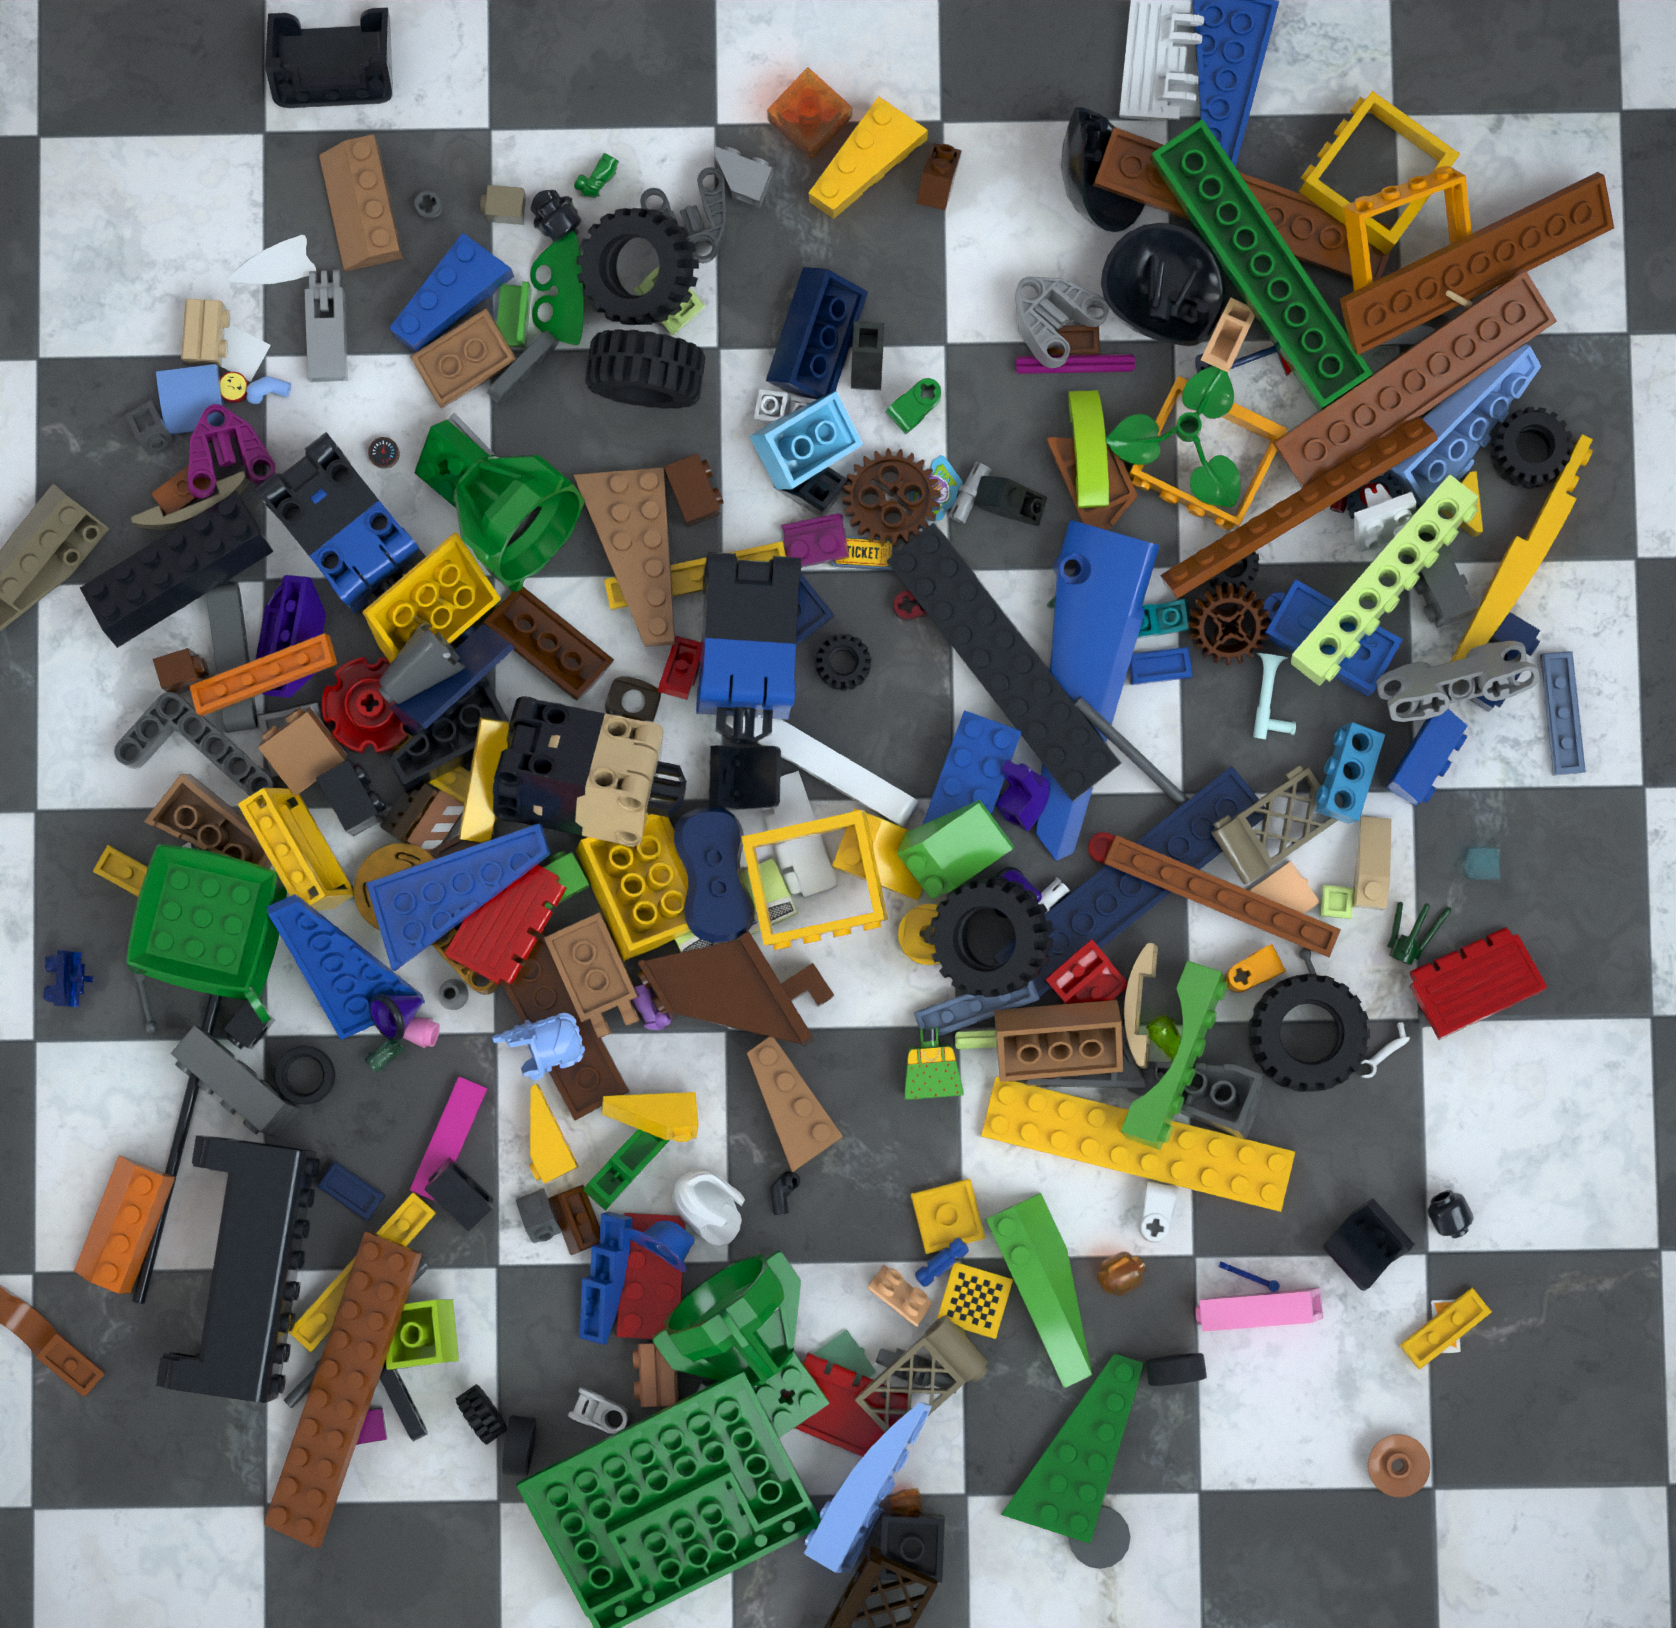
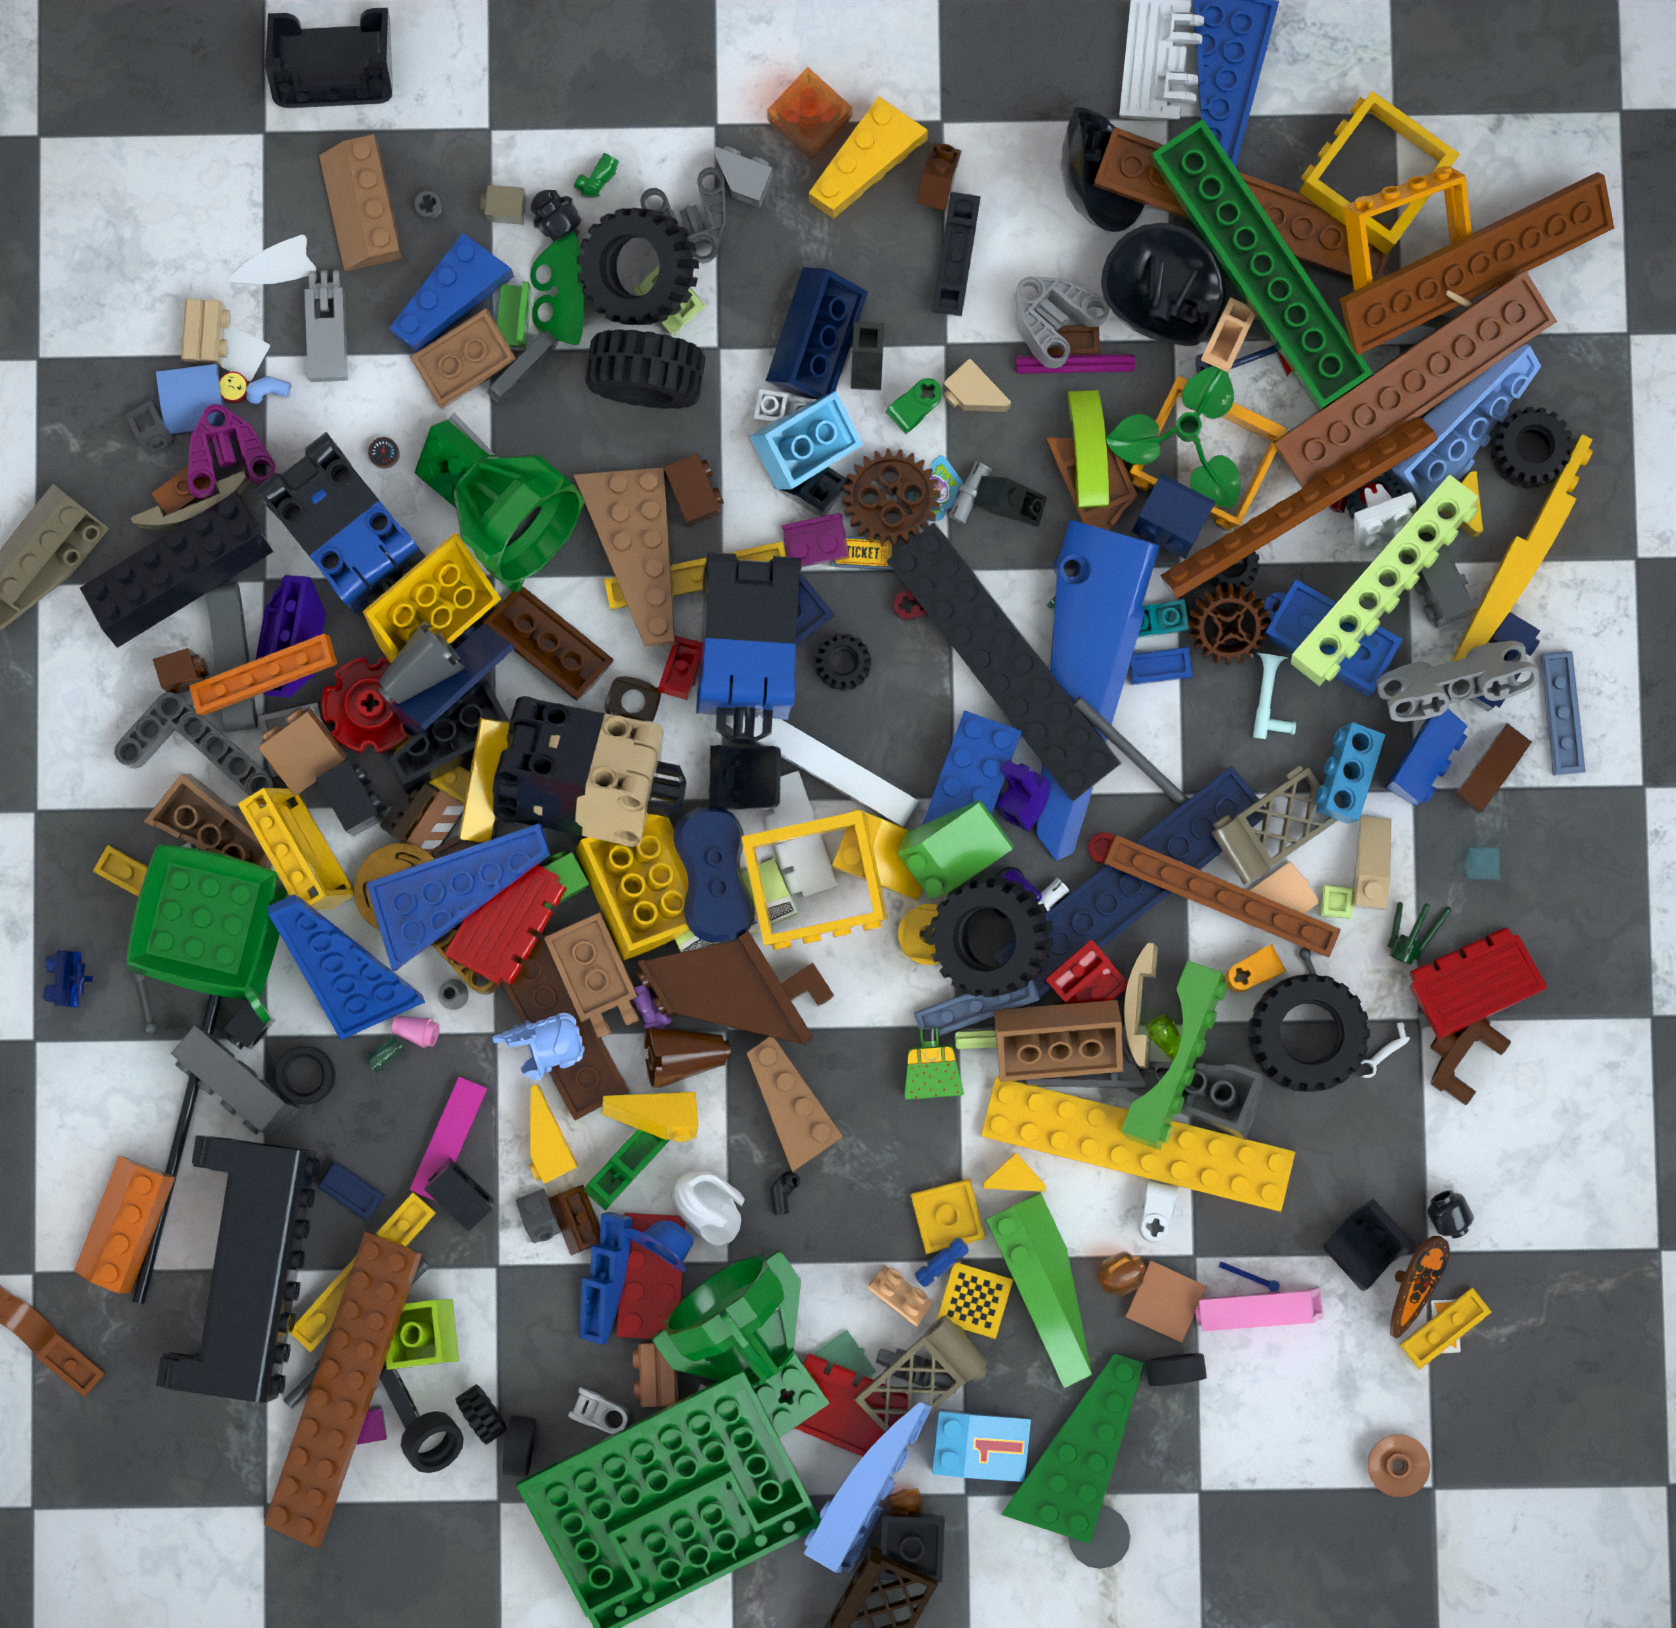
dark purple hat [369,994,422,1041] -> none
none -> black tyre [400,1411,464,1473]
none -> reddish brown cone [644,1027,731,1088]
none -> black slope [932,192,981,317]
none -> medium azure slope [932,1409,1031,1482]
none -> tan slope [943,359,1011,412]
none -> yellow slope [983,1153,1046,1192]
none -> nougat tile [1125,1260,1207,1343]
none -> dark blue slope [1132,474,1216,559]
none -> shield [1390,1236,1450,1338]
none -> reddish brown connector [1430,1019,1511,1105]
none -> reddish brown slope [1454,723,1532,814]

